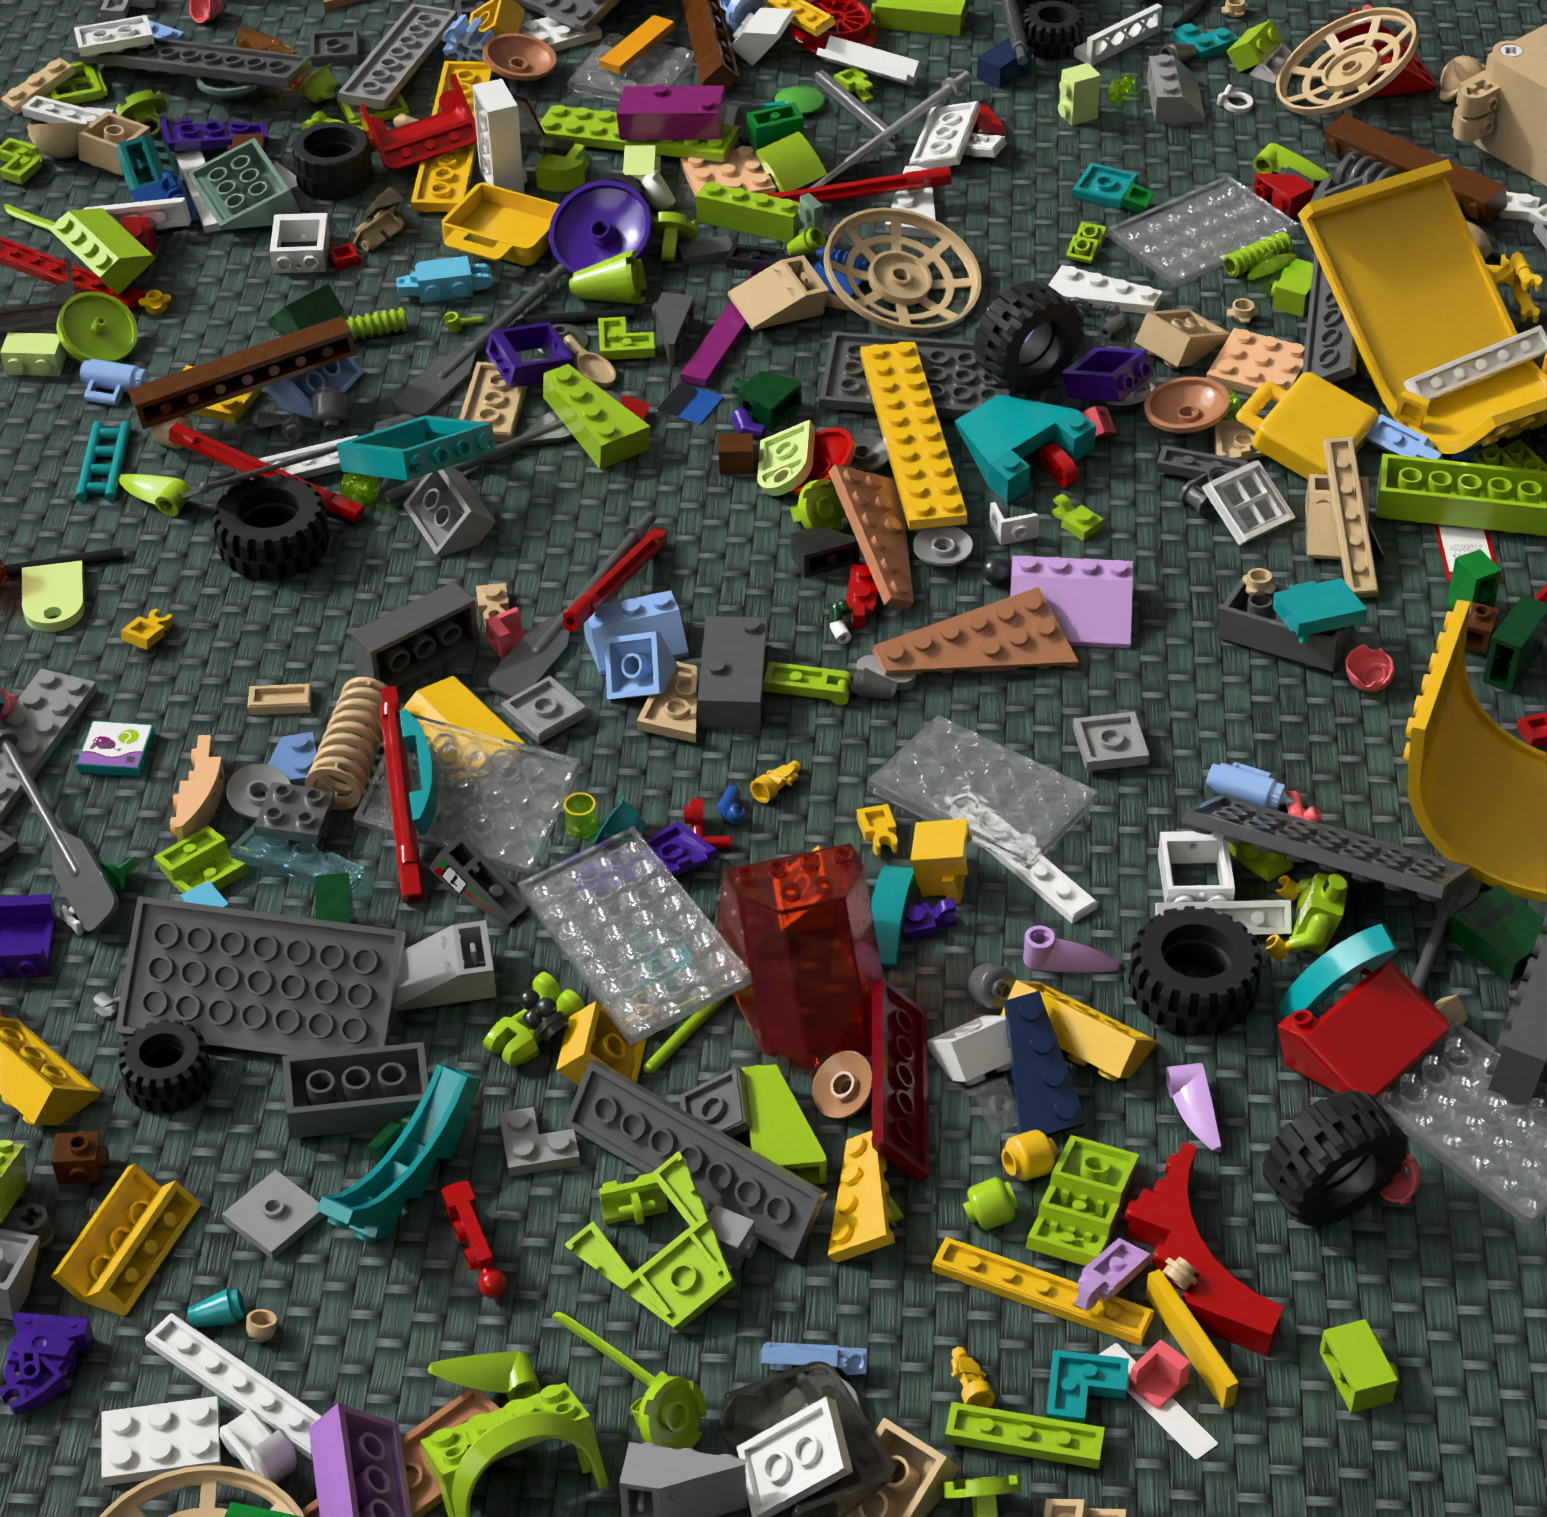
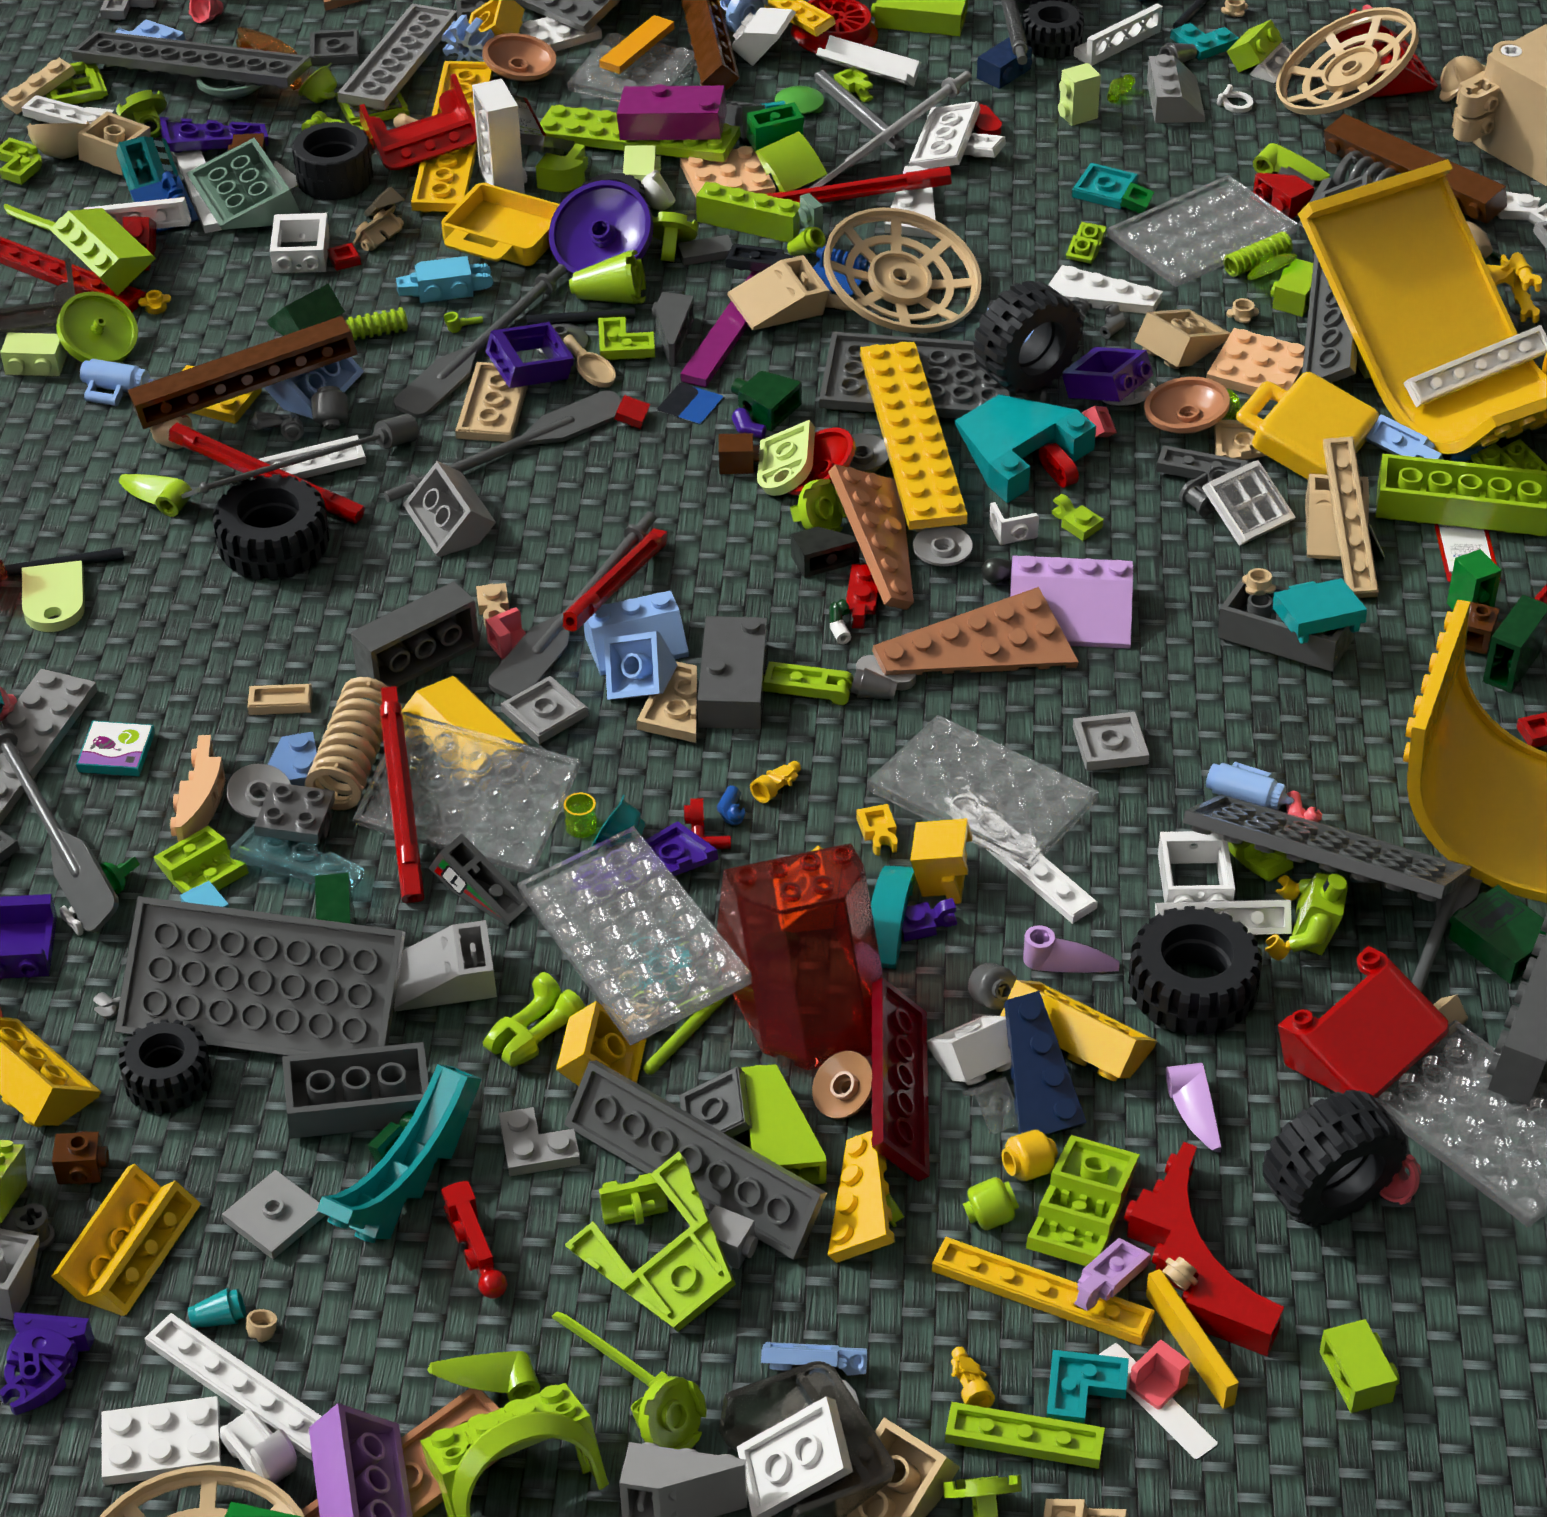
white plate [74,15,155,57] -> none
teal bar [75,420,132,502] -> none
yellow plate [121,609,172,650] -> none
teal window [337,415,496,481] -> none
clear neon green wheel [340,472,379,504] -> none
teal slope [399,709,439,836] -> none
pearl dark grey piece [519,989,568,1043] -> none
lime wedge [543,364,650,469] -> none
dark red tile [978,121,1006,136] -> none
teal slope [1279,924,1399,1019] -> none
coral hair [1345,644,1395,692] -> none
yellow plate [1393,390,1431,428] -> none

